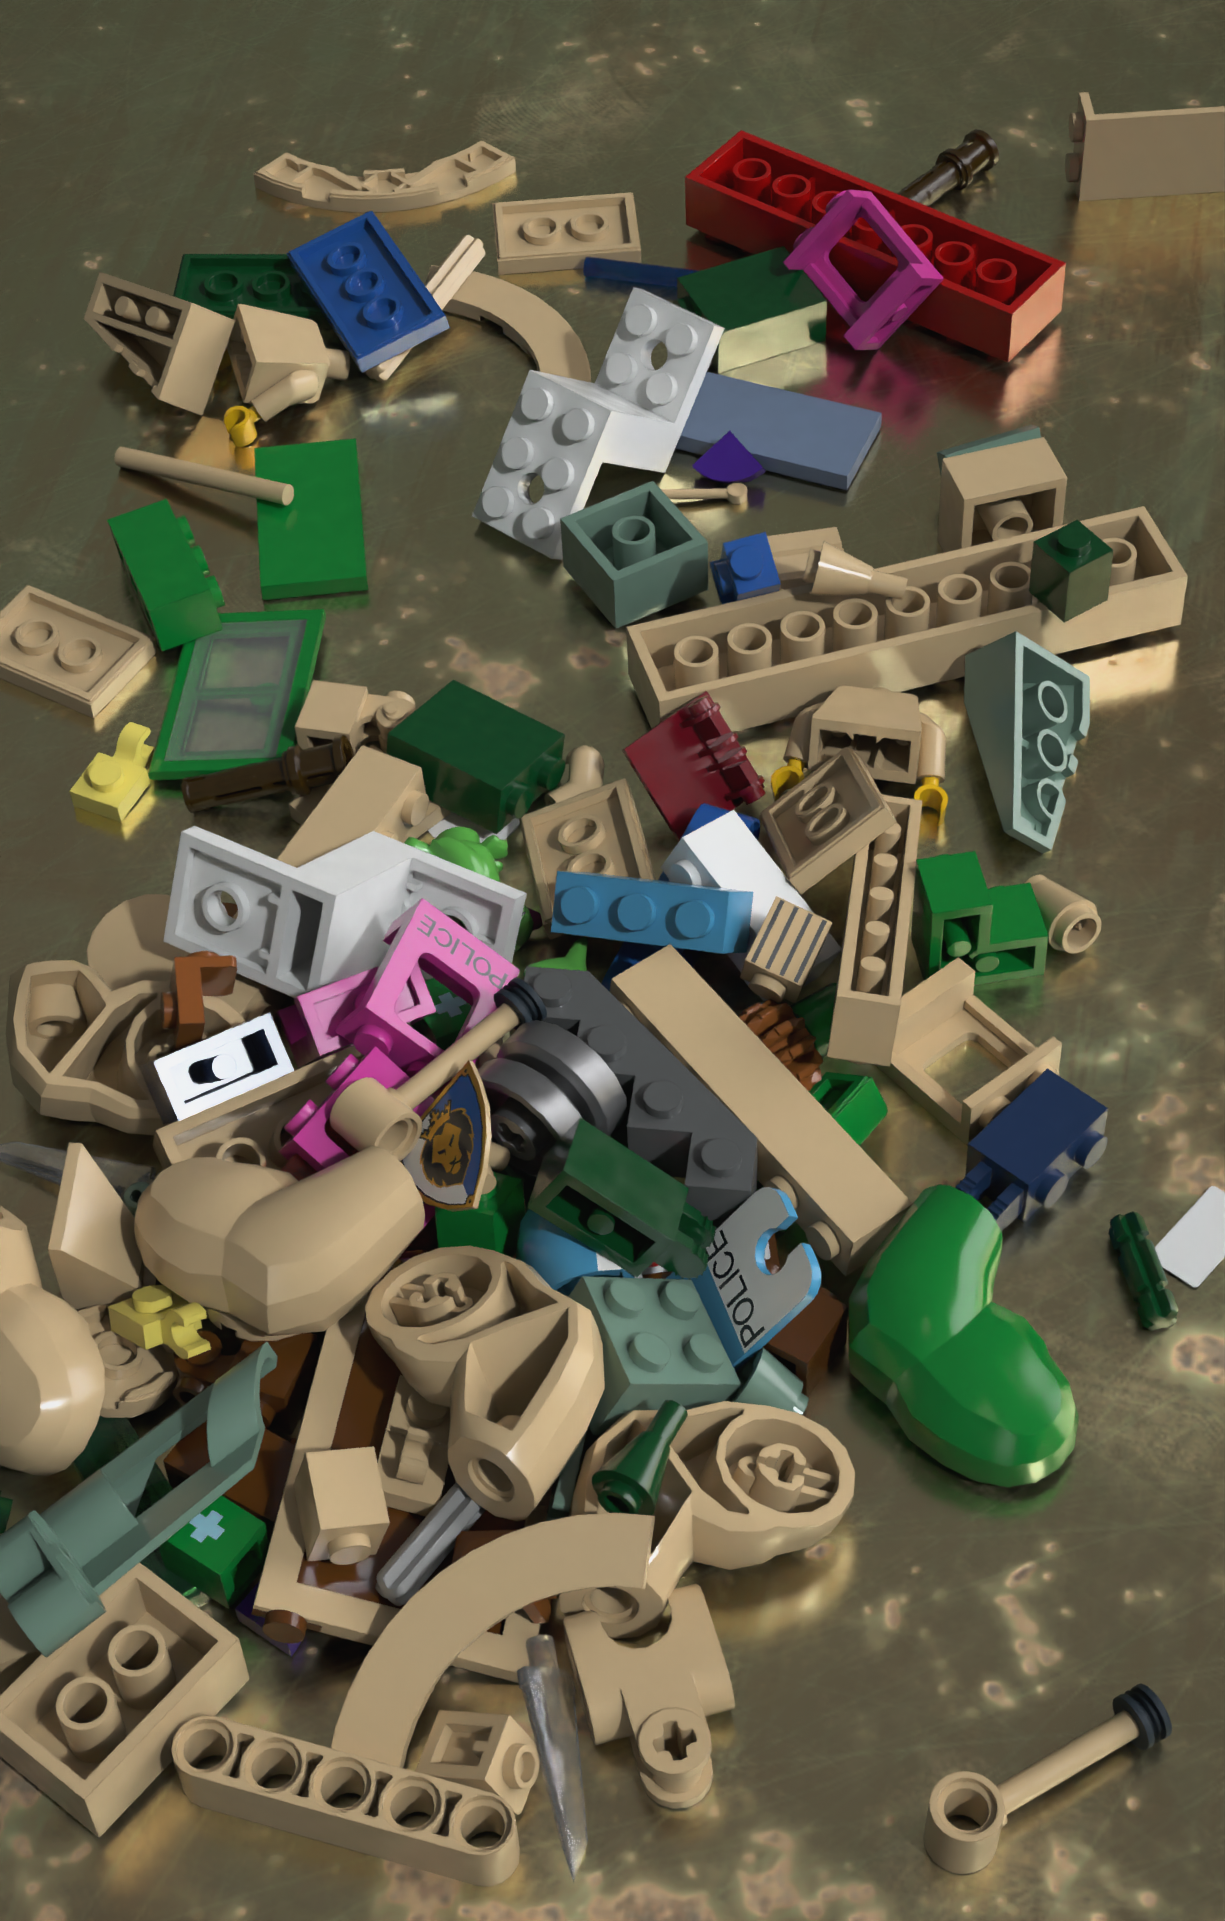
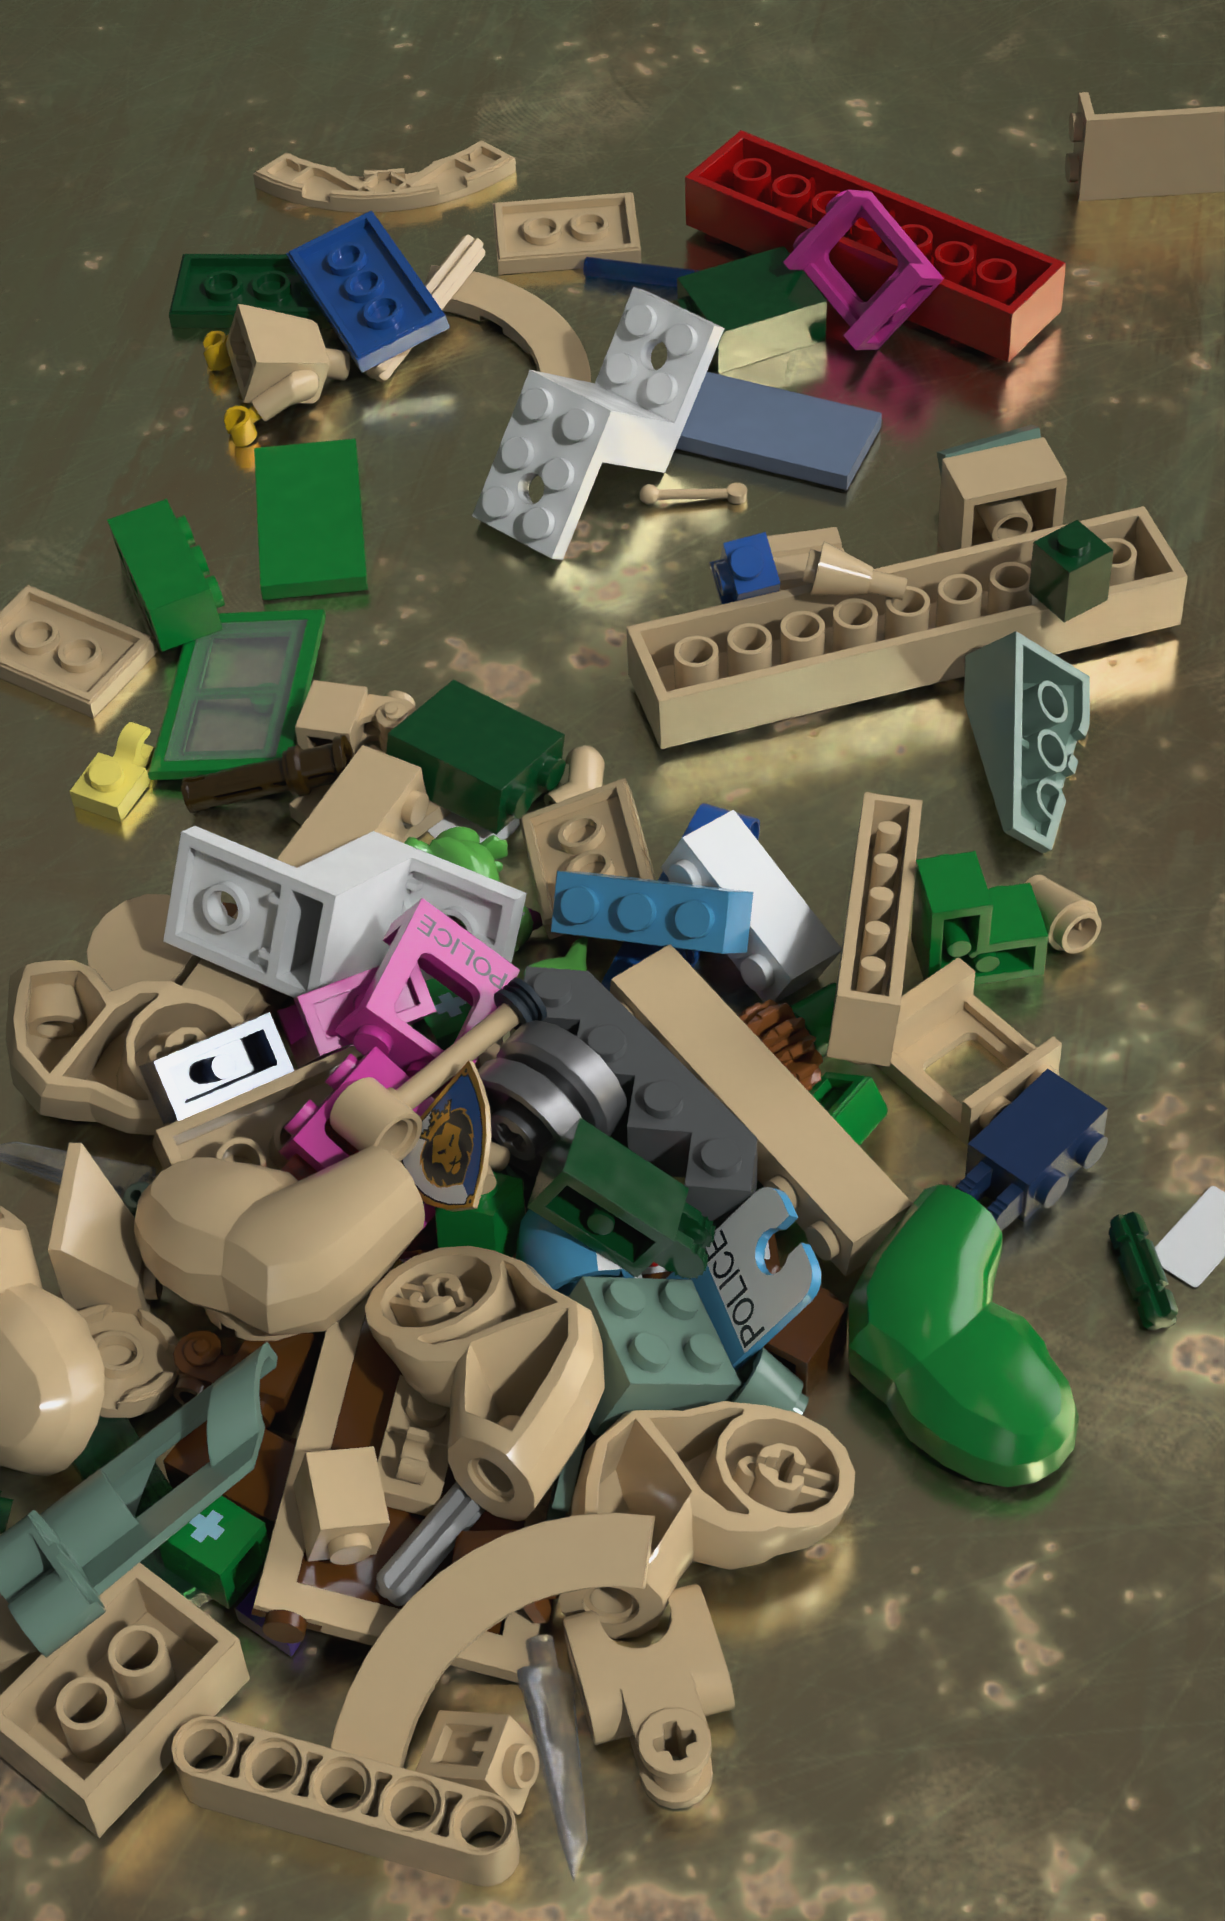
tan wedge [84,272,235,416] -> none
light yellow plate [108,1285,211,1359] -> none
tan bar [114,446,294,505] -> none
dark orange bracket [160,951,237,1051] -> none
sand green brick [560,481,709,629] -> none
dark green cone [592,1400,688,1515] -> none
dark red hinge [622,691,766,842] -> none
dark purple tile [692,431,766,484] -> none
tan brick [740,896,833,1004] -> none
tan tile [759,746,897,895] -> none
tan torso [771,685,948,826] -> none
dark brown pin [897,129,999,207] -> none
tan piece [924,1683,1172,1874] -> none

